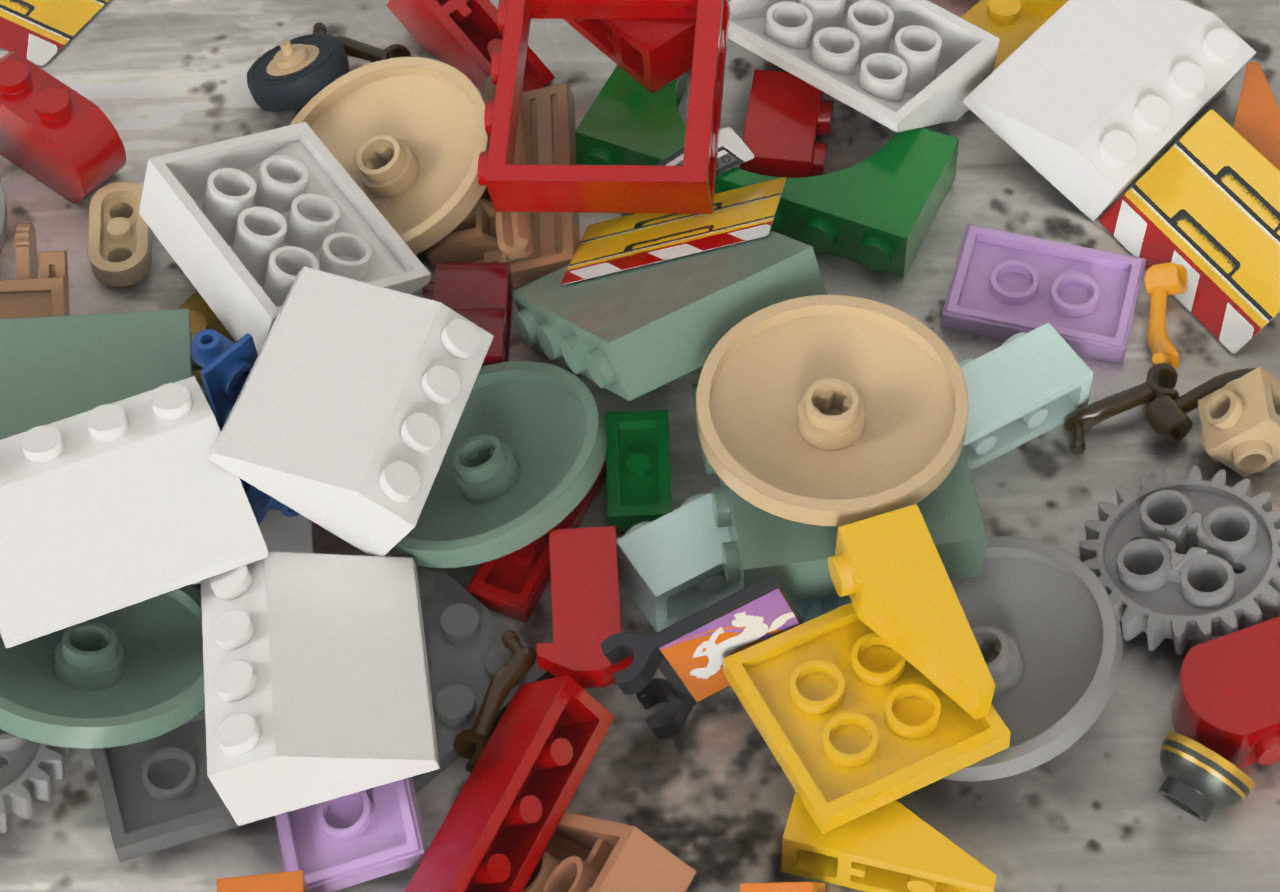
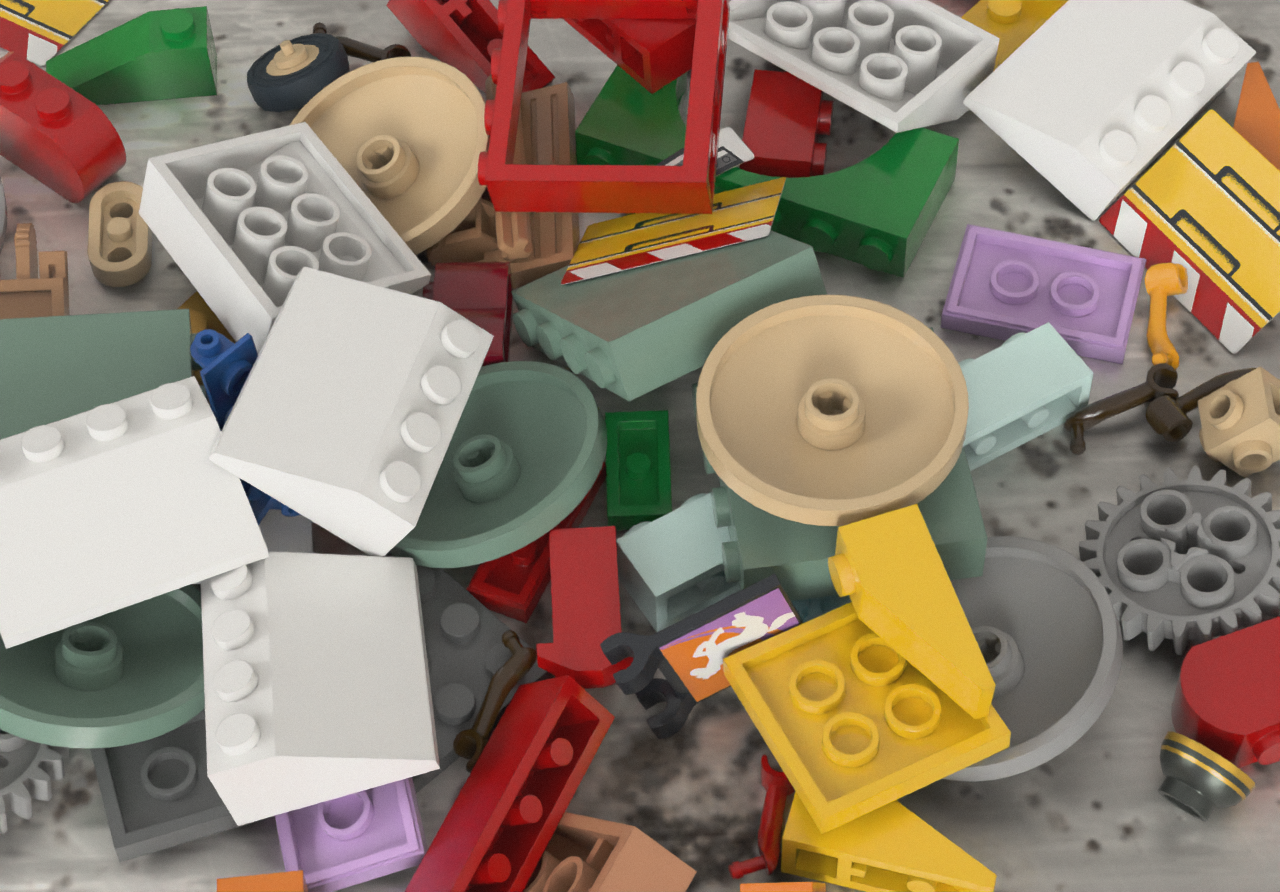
none -> green slope [46,6,217,106]
none -> red piece [728,754,795,880]

